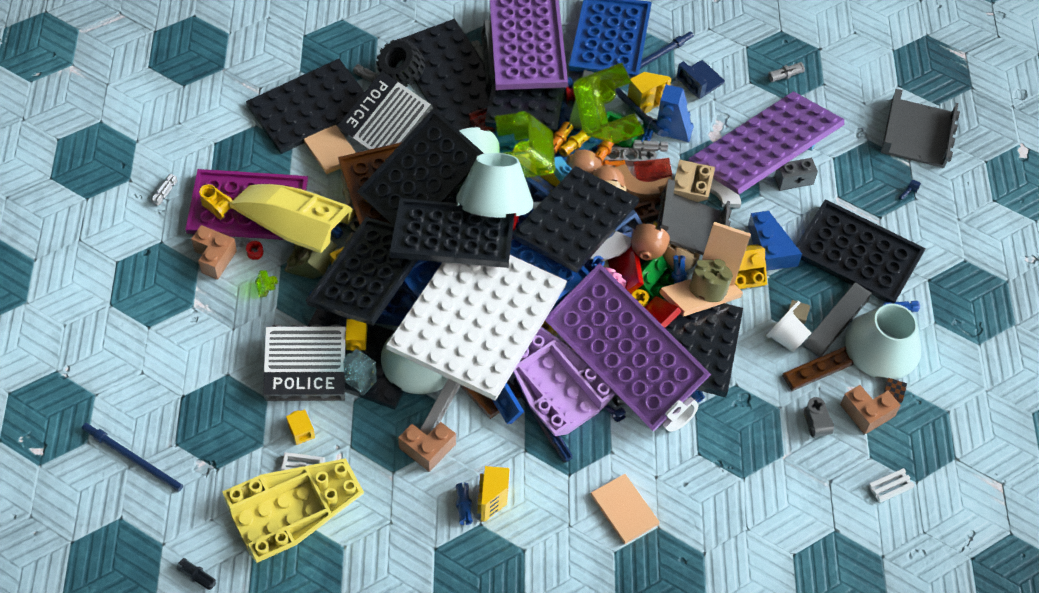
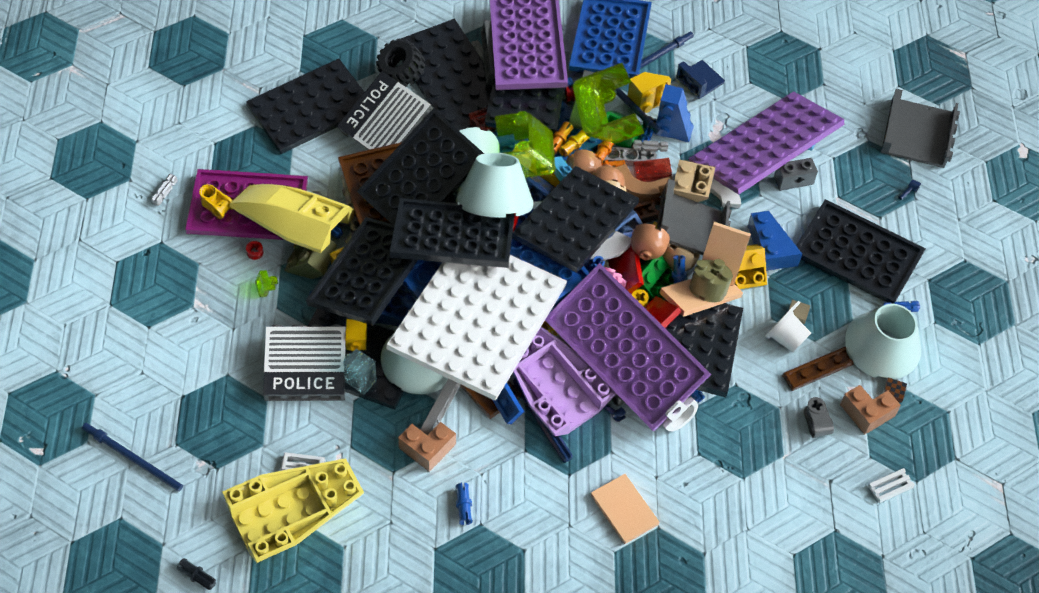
nougat brick [191,225,237,280] -> none
yellow brick [286,409,315,445] -> none
light nougat tile [304,125,356,174] -> none
light grey axle [353,64,378,83] -> none
yellow slope [477,466,510,522] -> none
light grey pin [768,62,805,82] -> none
dark grey beam [804,283,872,357] -> none

